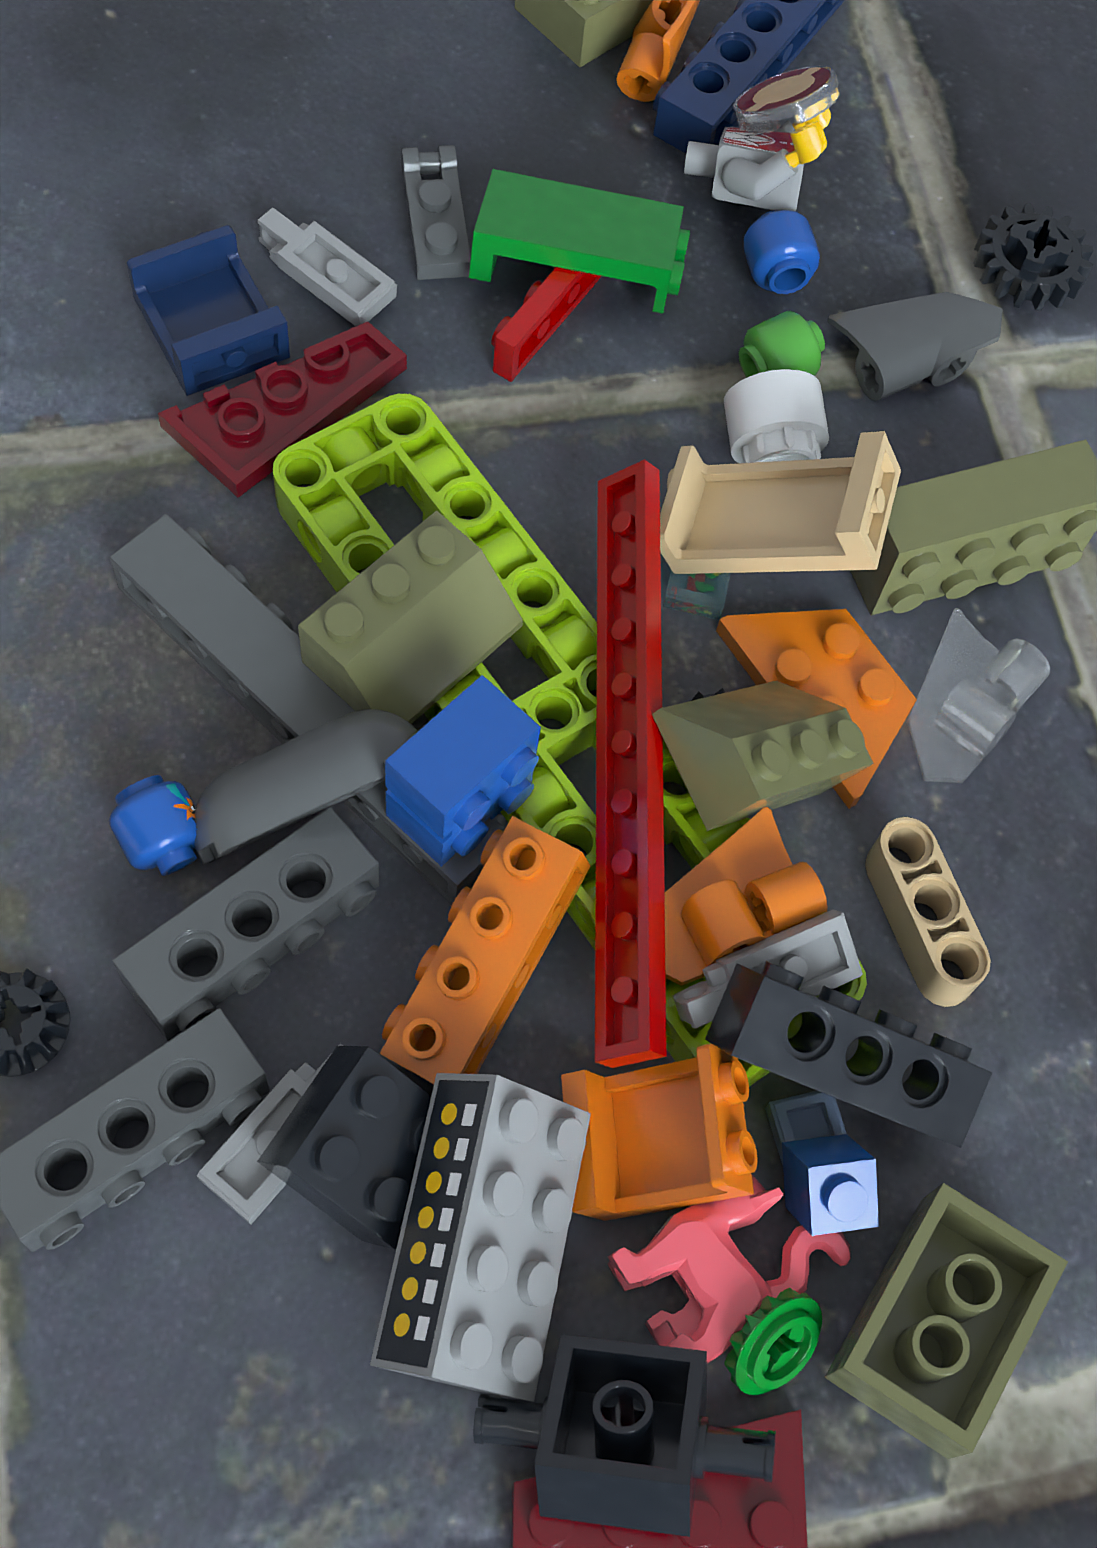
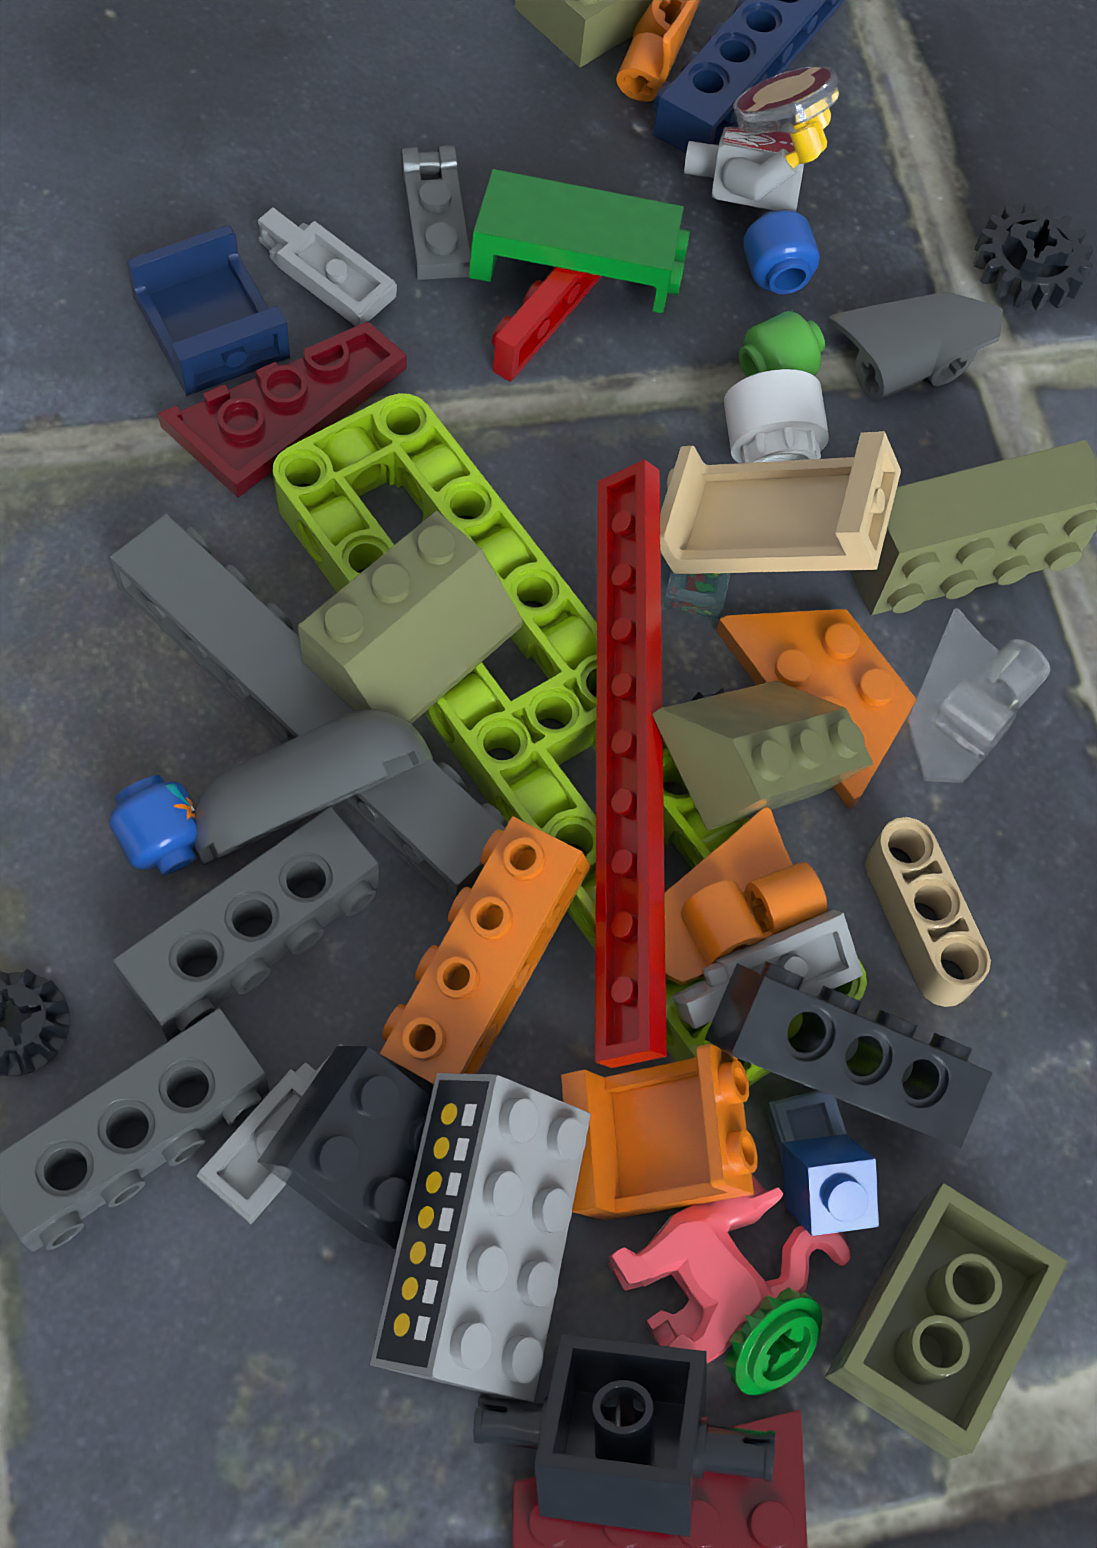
blue piece [385,675,541,867] -> none

